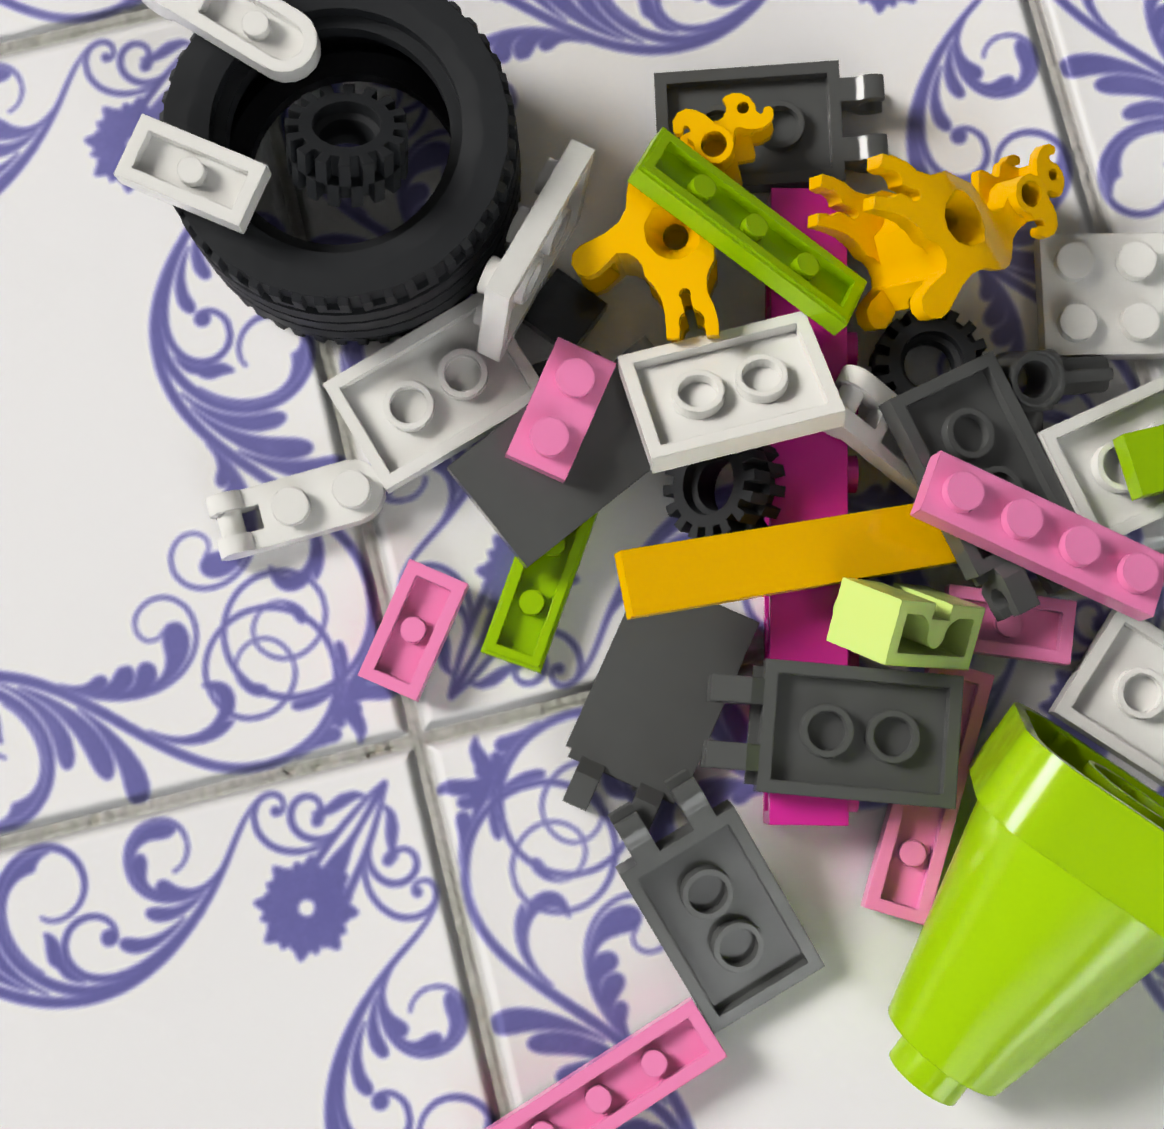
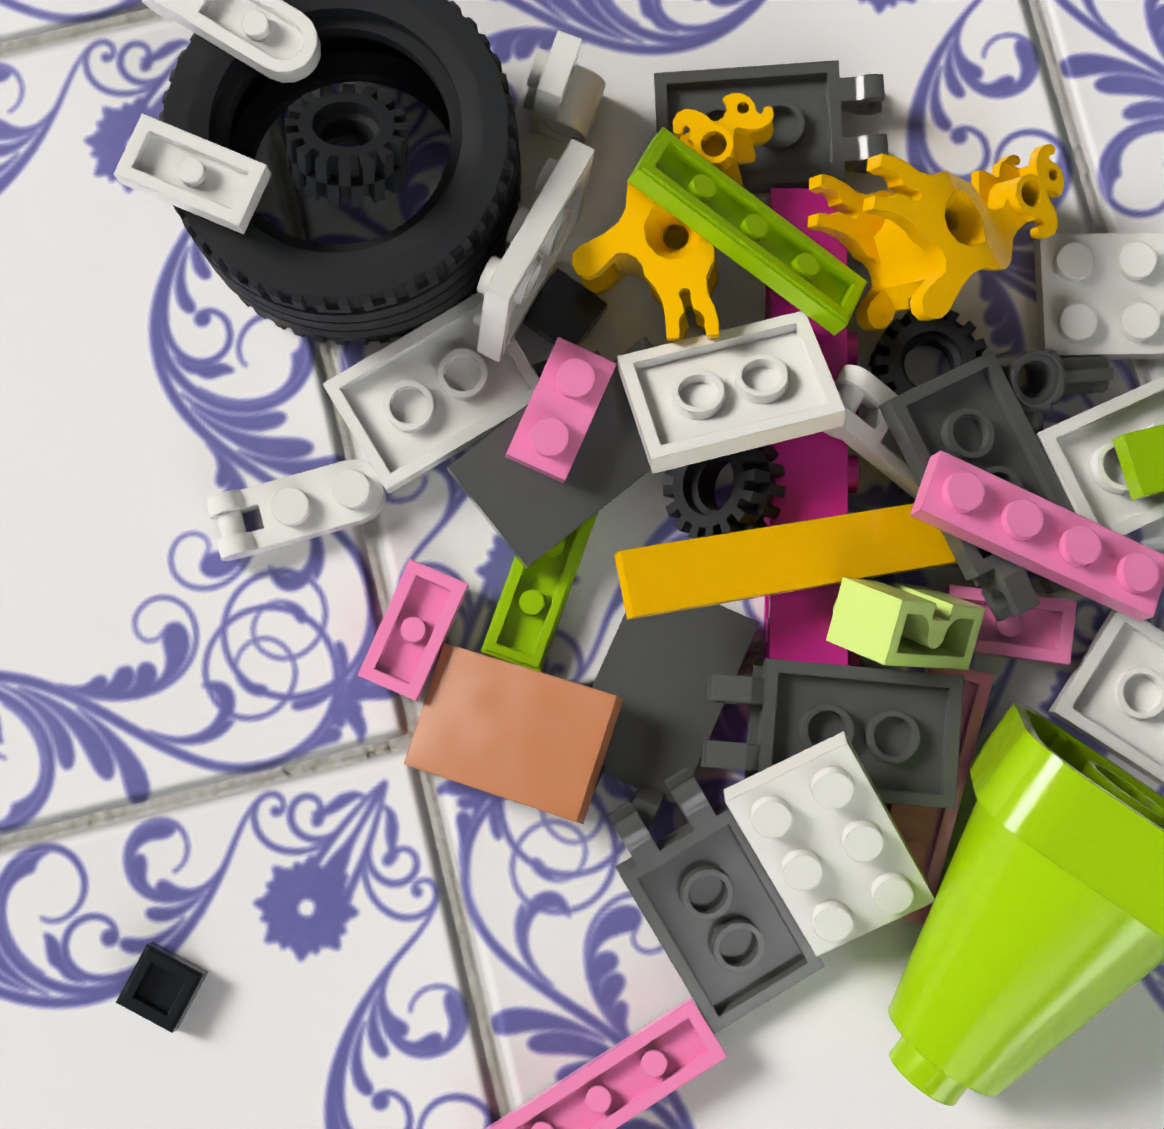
none -> black tile [116,942,208,1033]
none -> nougat tile [404,643,623,824]
none -> white plate [523,30,606,144]
none -> white plate [724,731,935,956]

